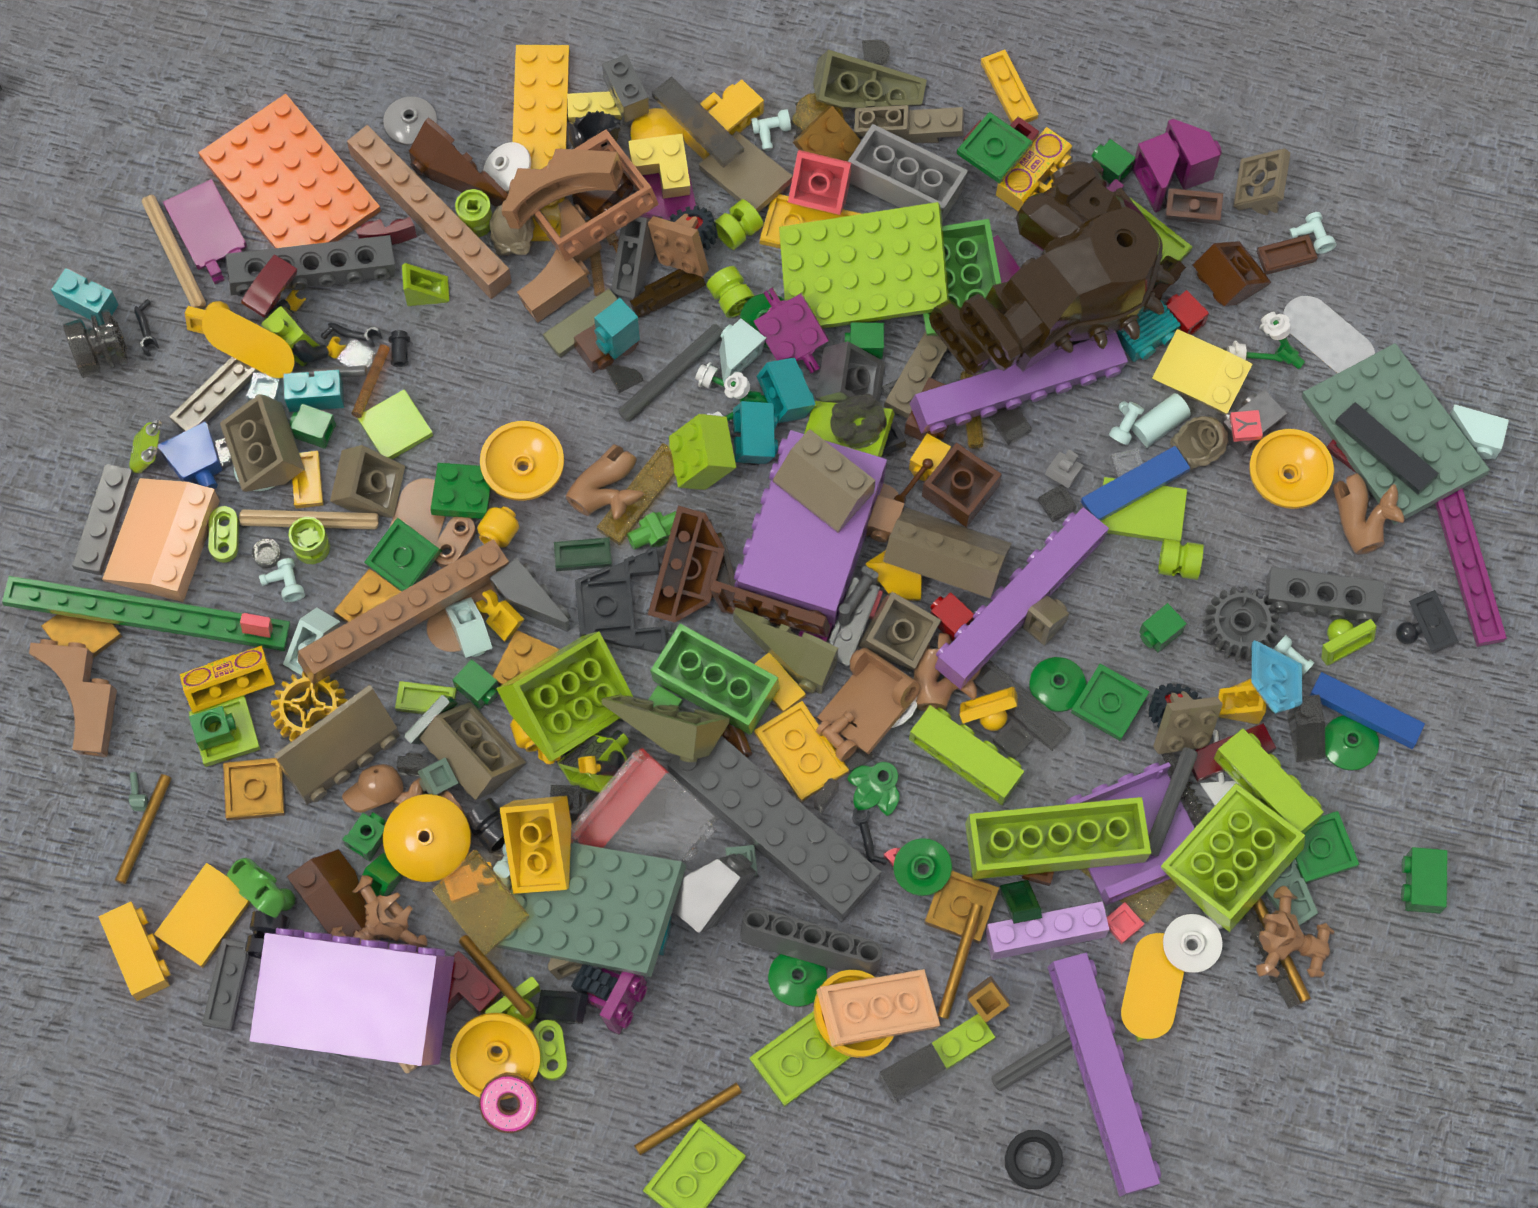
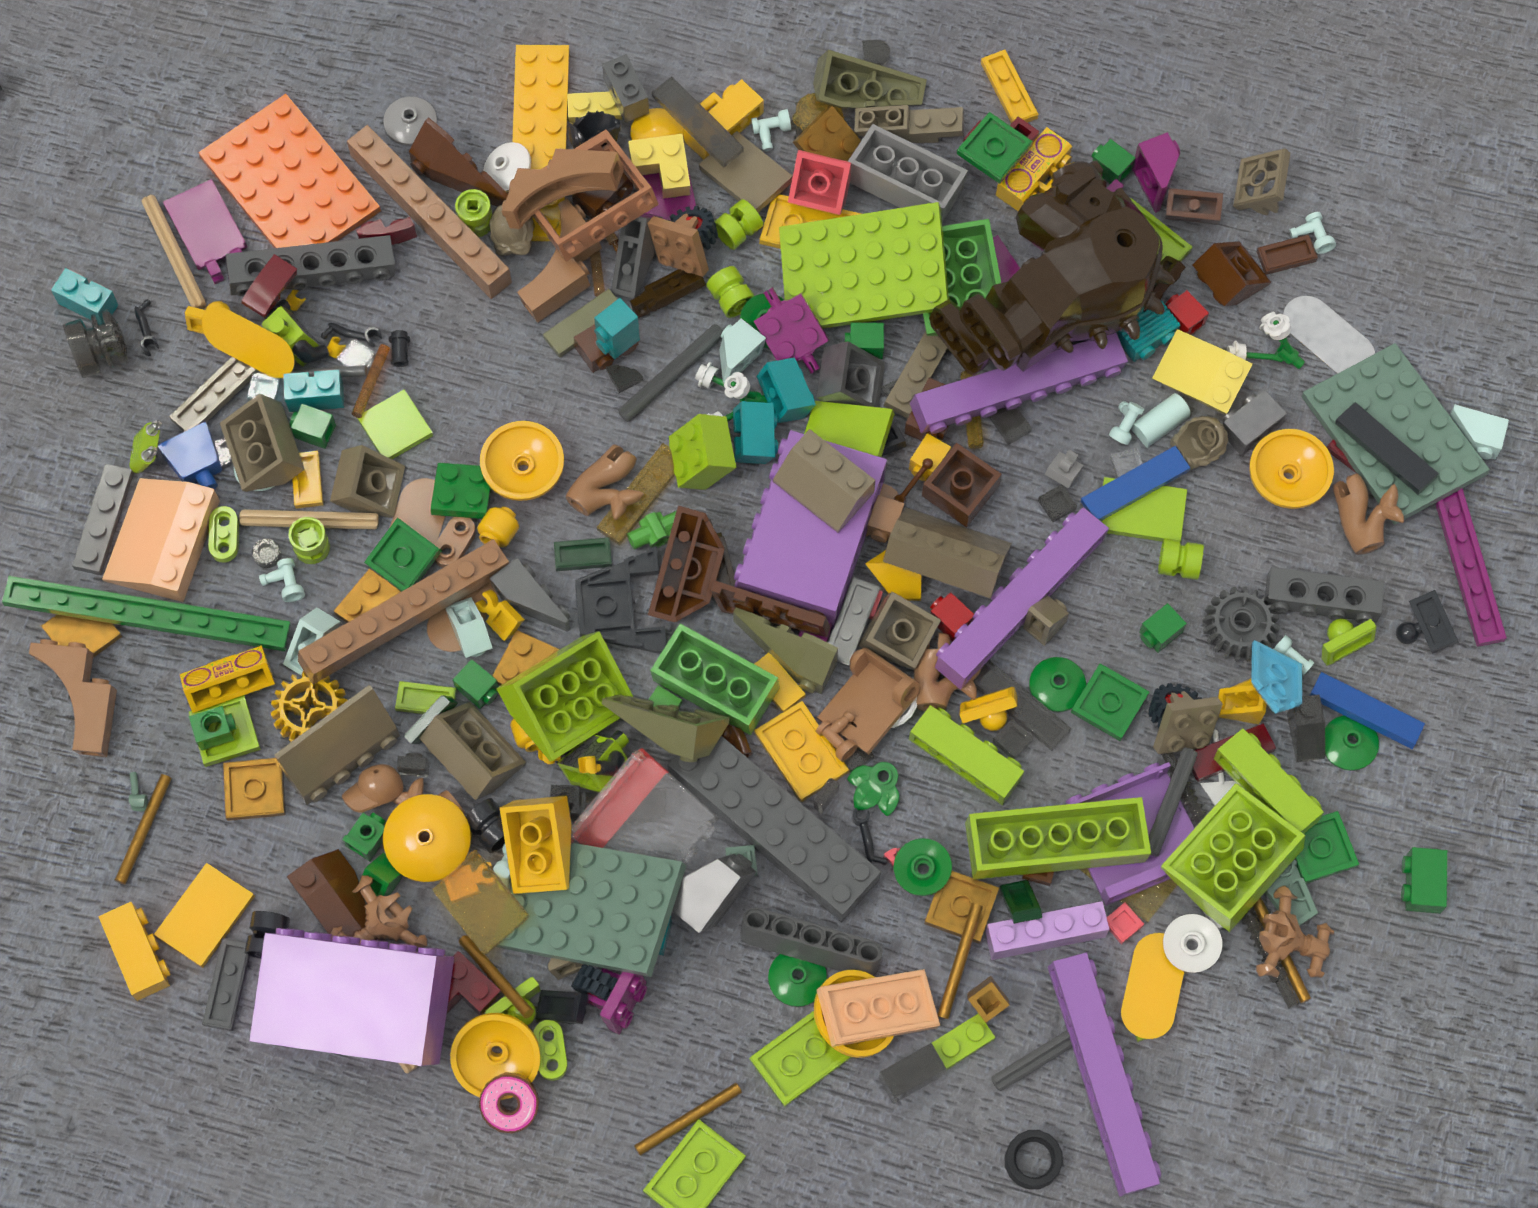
bright green piece [226,858,295,918] -> none
coral tile [240,613,273,638] -> none
lime slope [402,263,449,306] -> none
sand green tile [418,758,458,795] -> none
clear smoke plate [830,394,887,449] -> none
dark grey piece [839,566,879,625] -> none
magenta slope [1165,119,1222,190] -> none
coral tile [1230,410,1263,442] -> none

